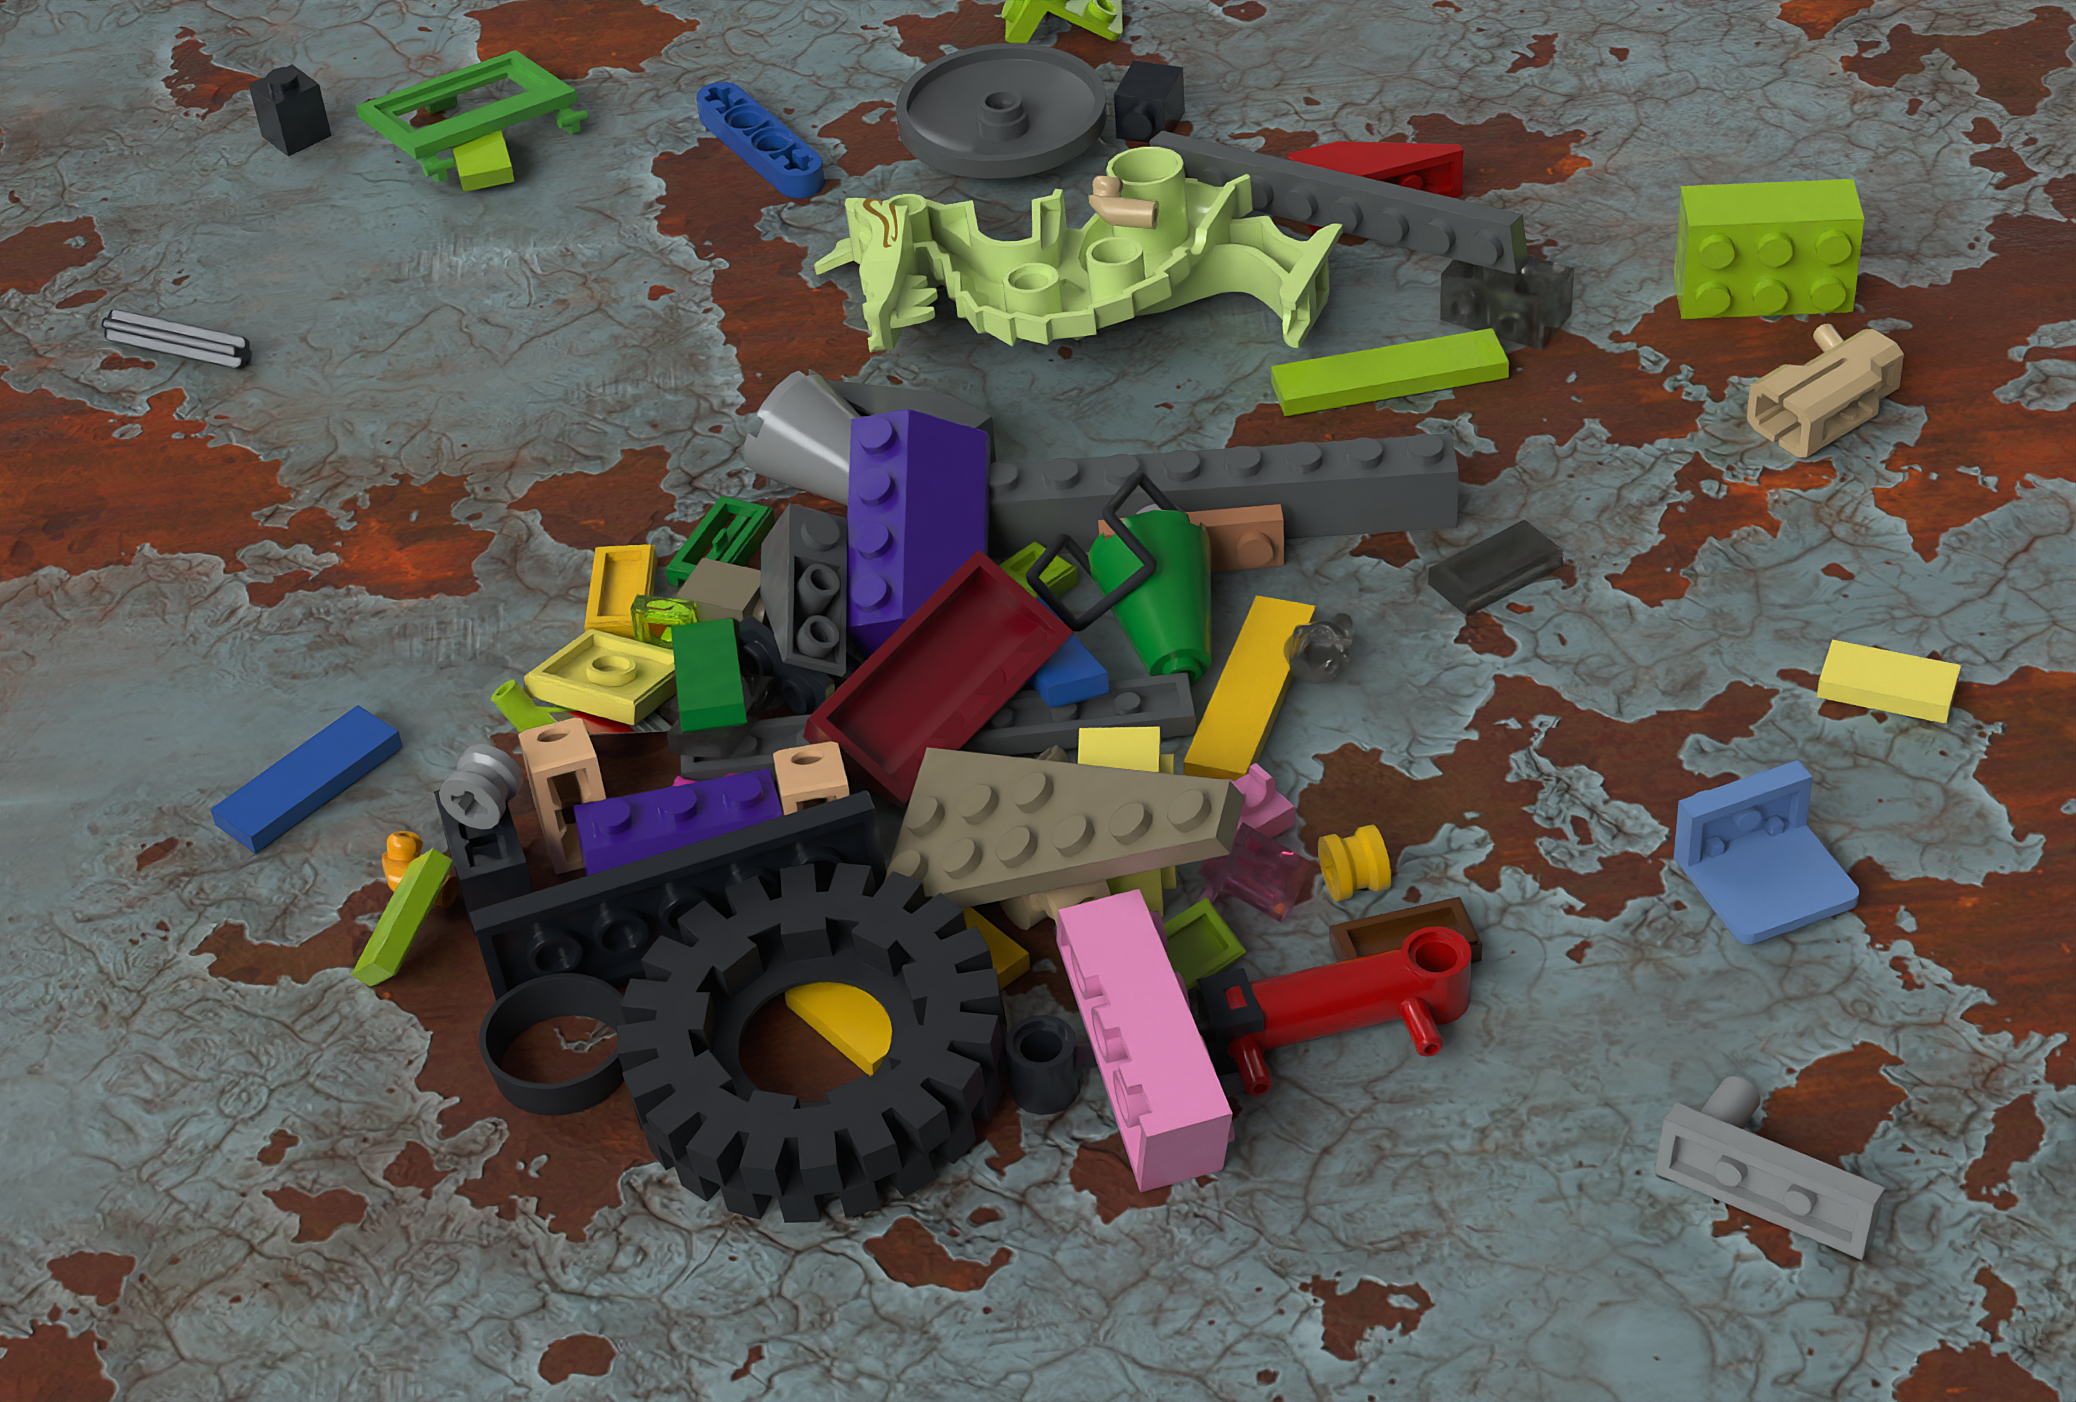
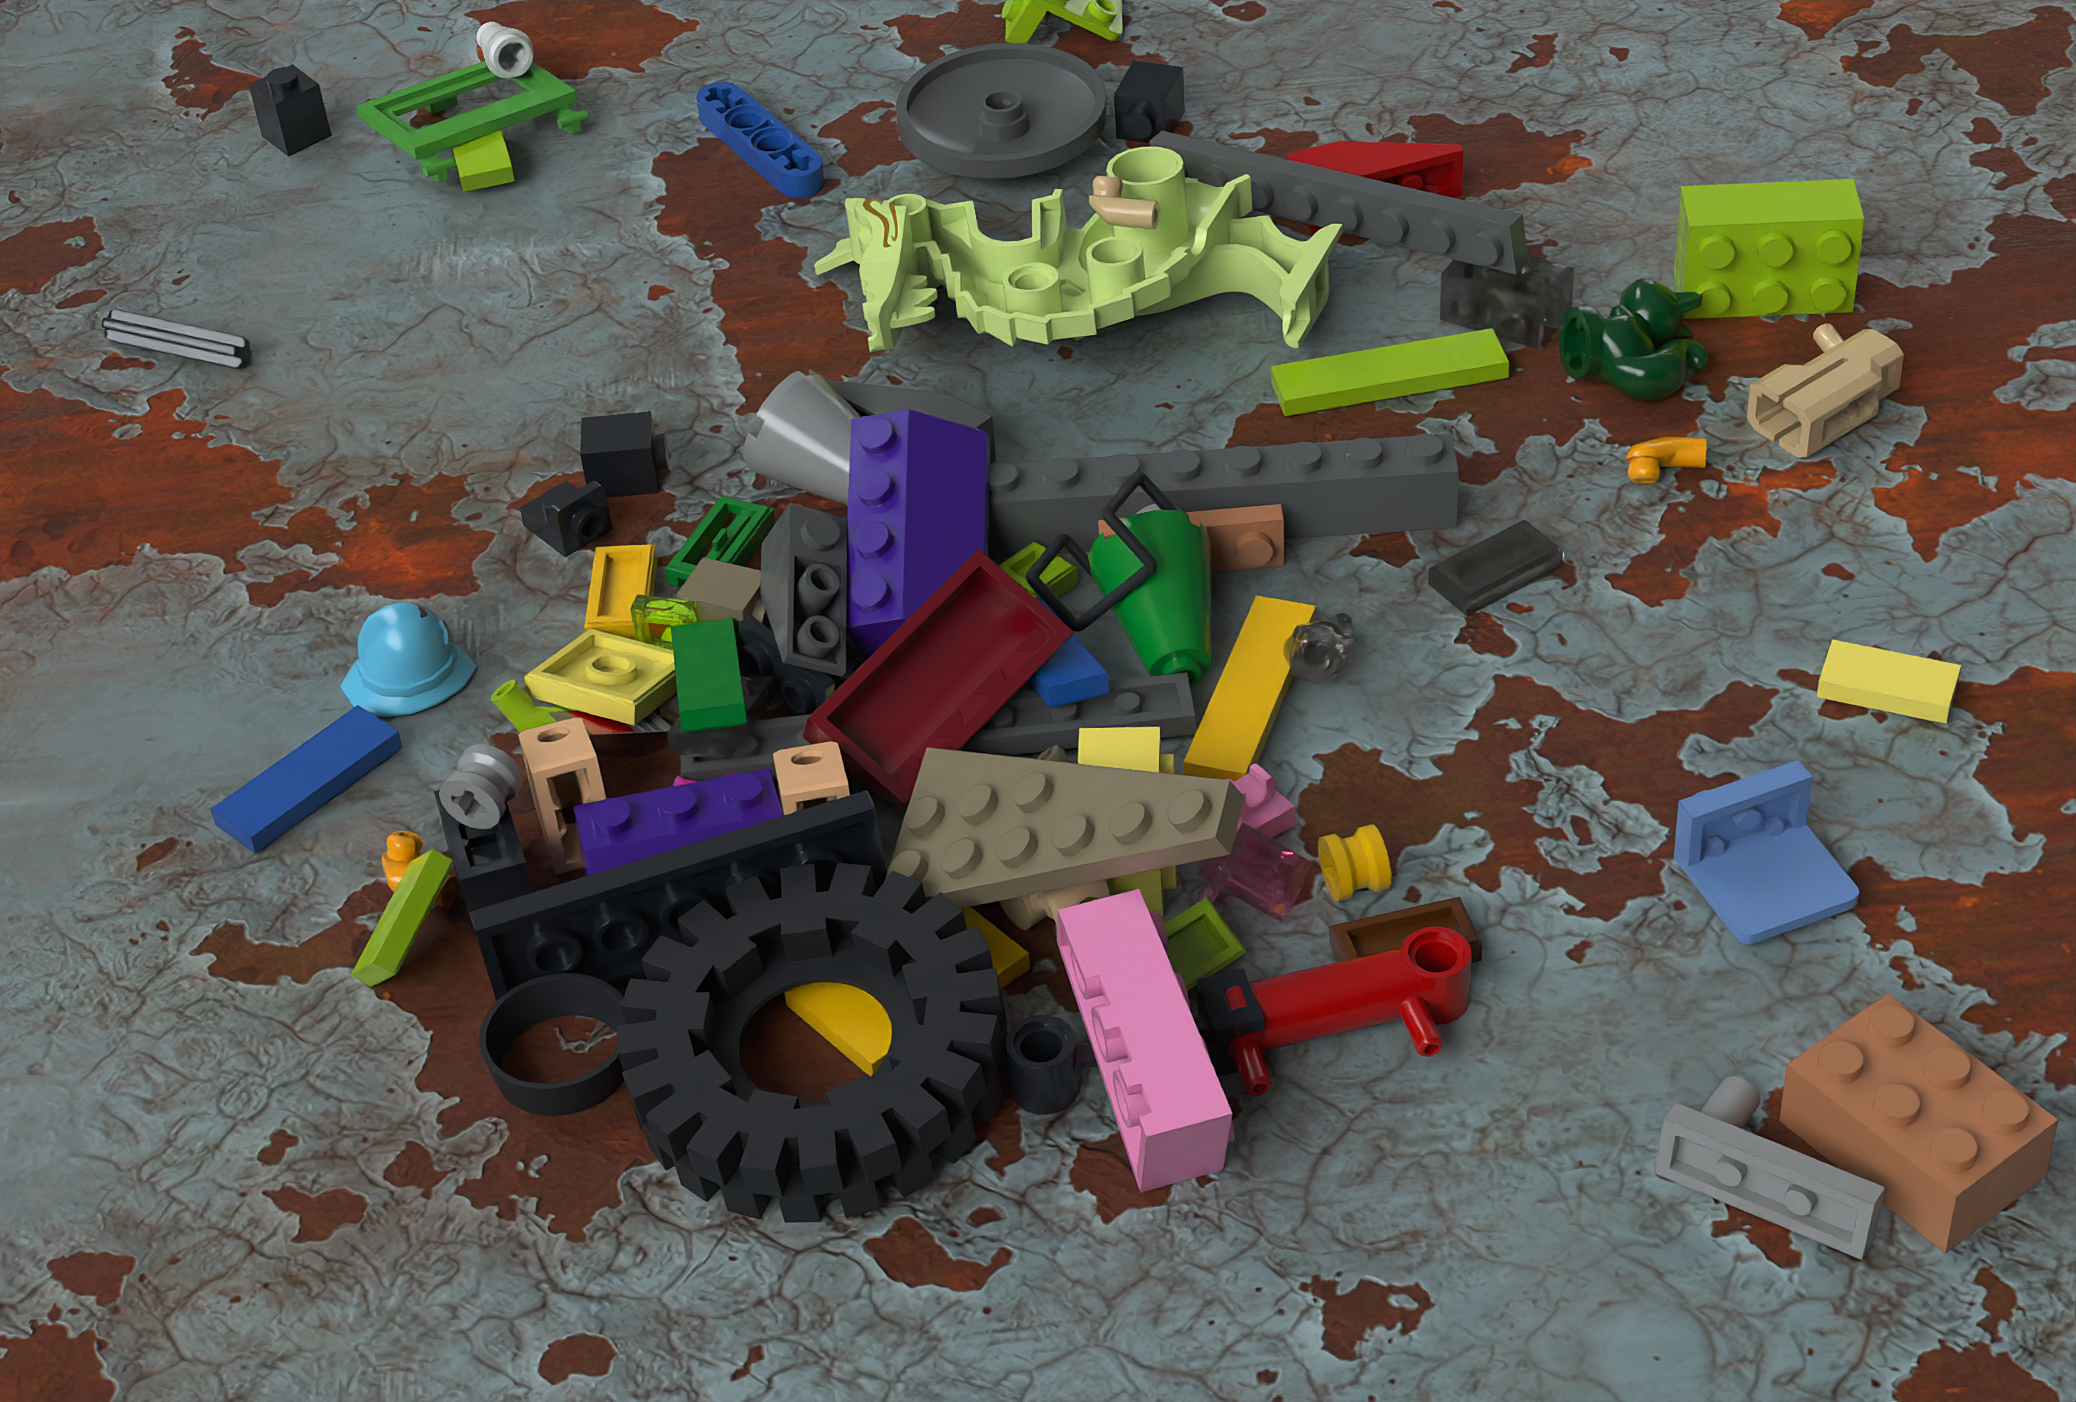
none -> medium azure piece [340,602,478,718]
none -> white cone [477,22,534,78]
none -> black bracket [520,480,612,557]
none -> black brick [580,411,669,498]
none -> dark green animal [1558,278,1709,402]
none -> light orange arm [1625,437,1707,484]
none -> nougat brick [1779,993,2058,1253]

